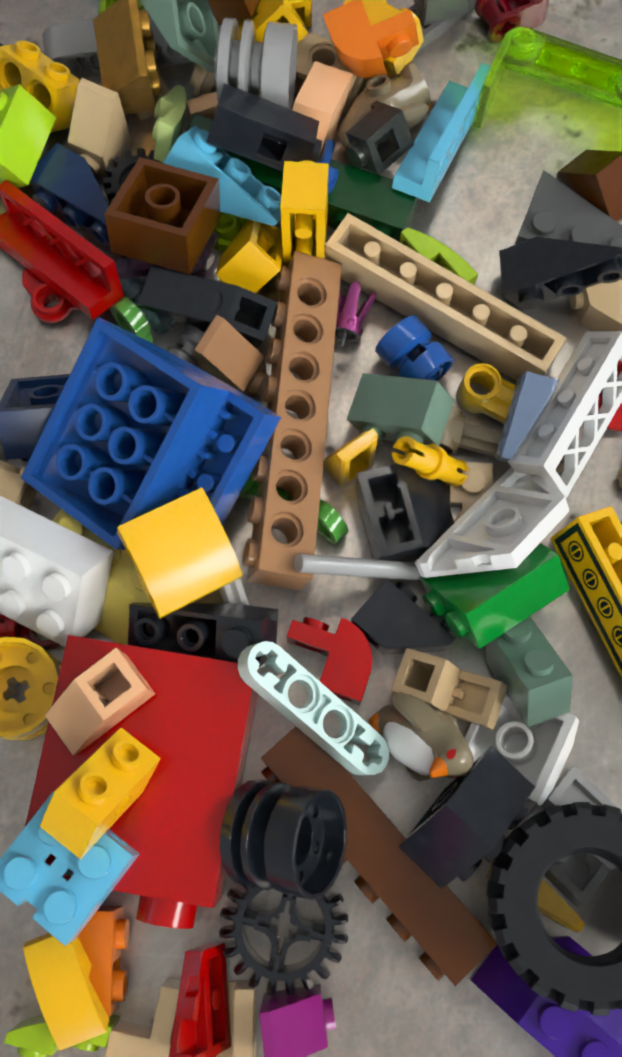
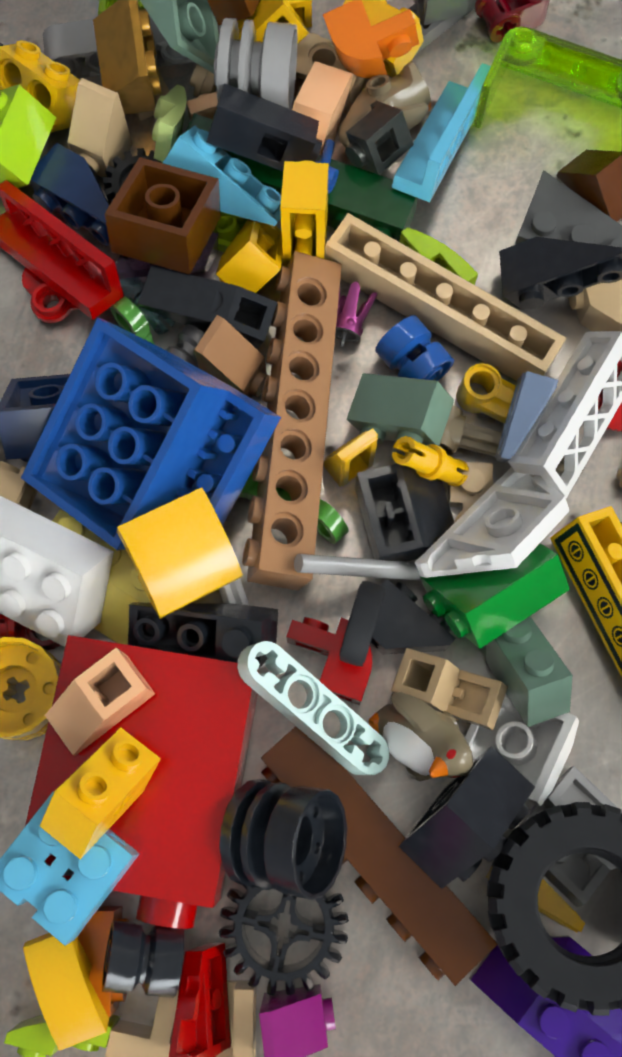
none -> black wheel [102,920,184,998]
none -> black tyre [339,581,385,666]

